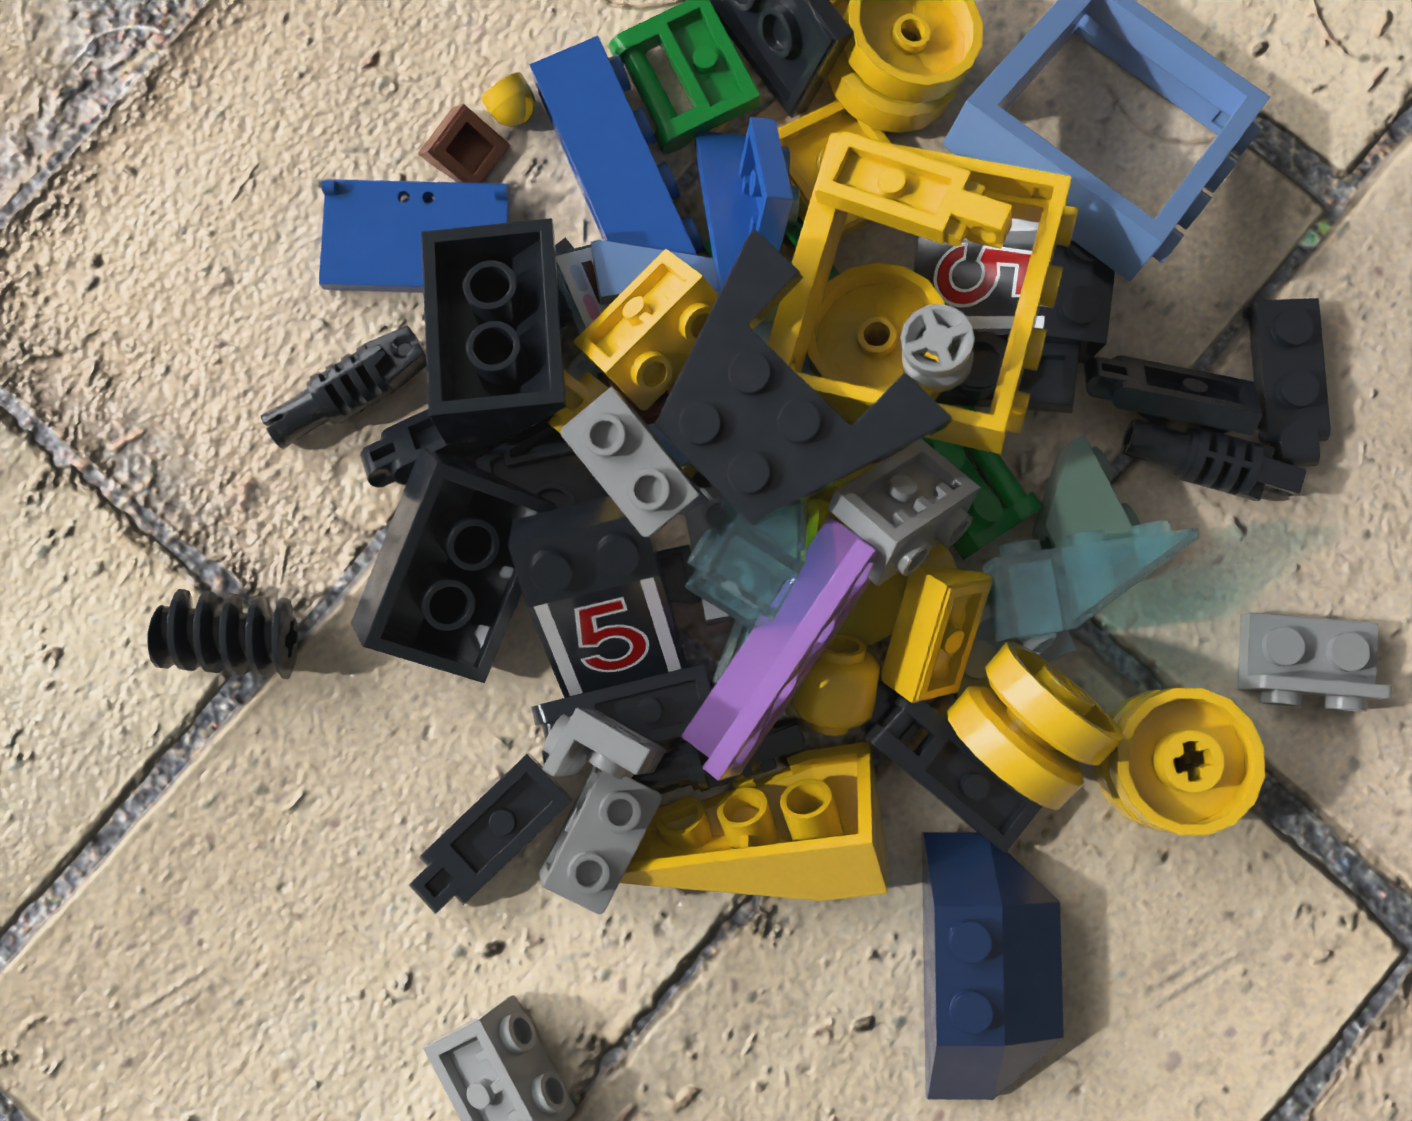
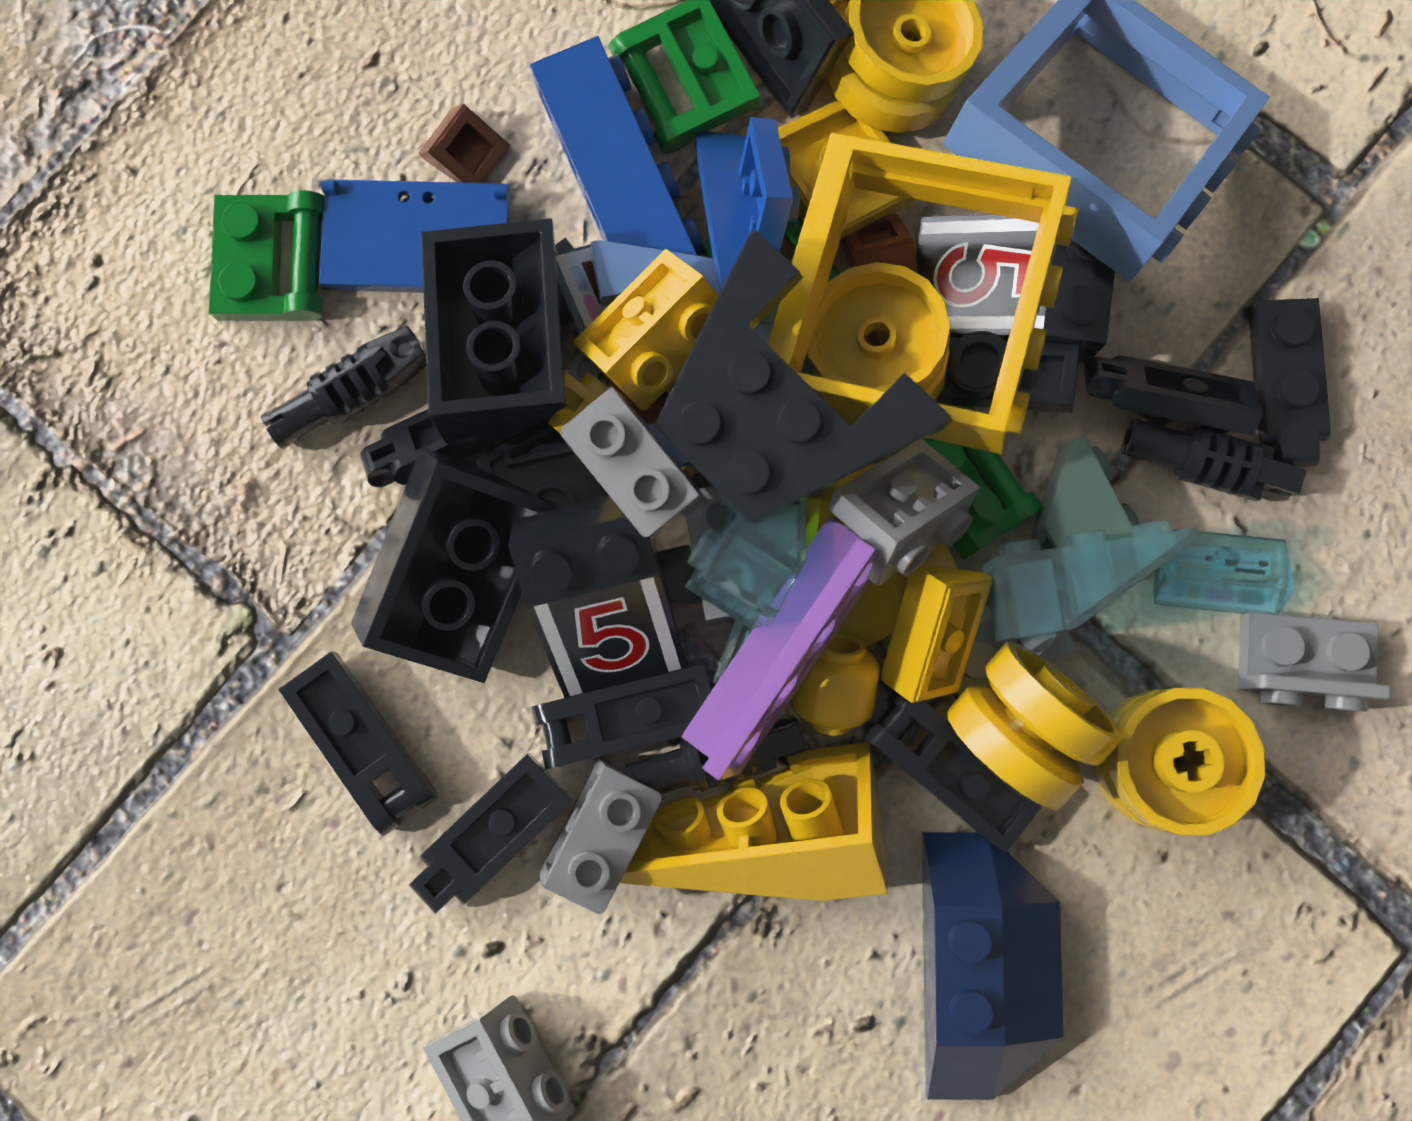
black piece [147,589,298,679] -> none
yellow hinge [481,72,535,127] -> none
light grey bracket [542,708,666,780] -> none
yellow hinge [814,131,1013,249] -> none
light grey wheel [901,304,974,392] -> none
none -> green plate [209,190,324,321]
none -> black plate [278,651,438,836]
none -> copper slope [841,214,918,274]
none -> clear light blue slope [1153,527,1295,615]

